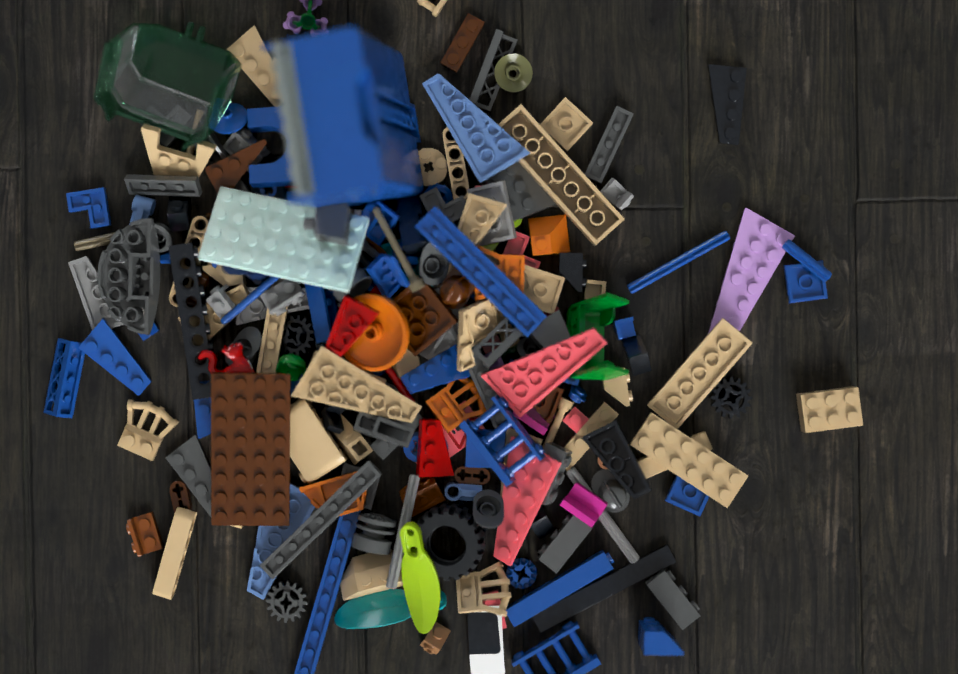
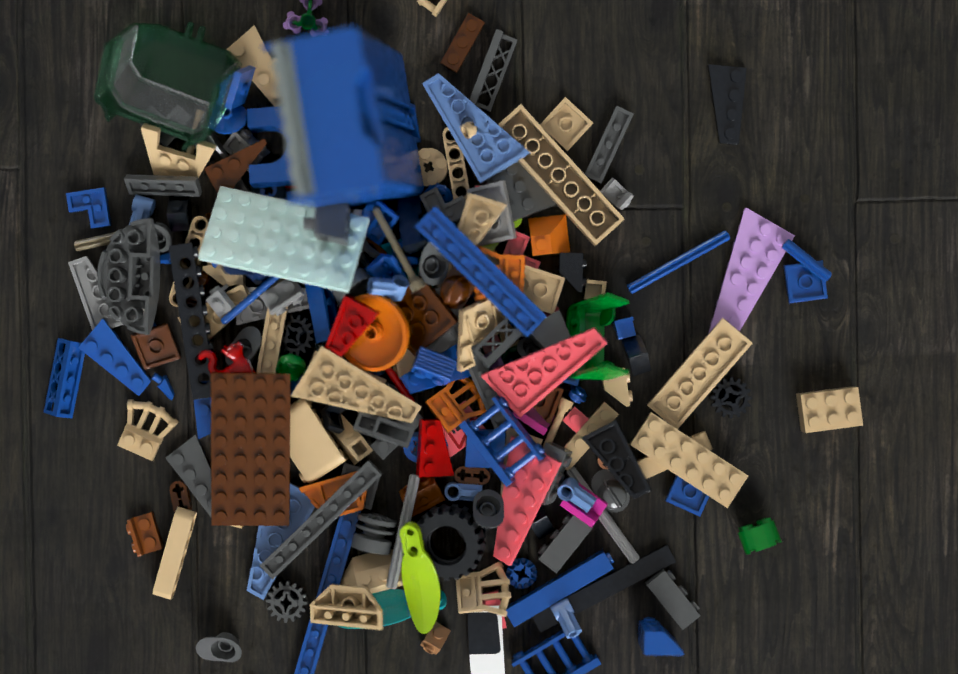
olive dish [494,54,533,92] -> none
none -> reddish brown tile [131,322,181,370]
none -> blue bar [151,372,174,400]
none -> dark grey piece [196,632,242,662]
none -> blue plate [225,65,255,110]
none -> tan wedge [310,584,383,630]
none -> medium blue piece [367,275,409,301]
none -> blue brick [410,346,457,386]
none -> tan hinge [460,122,477,139]
none -> medium blue piece [550,597,582,639]
none -> medium blue piece [557,477,597,513]
none -> green brick [738,517,782,555]

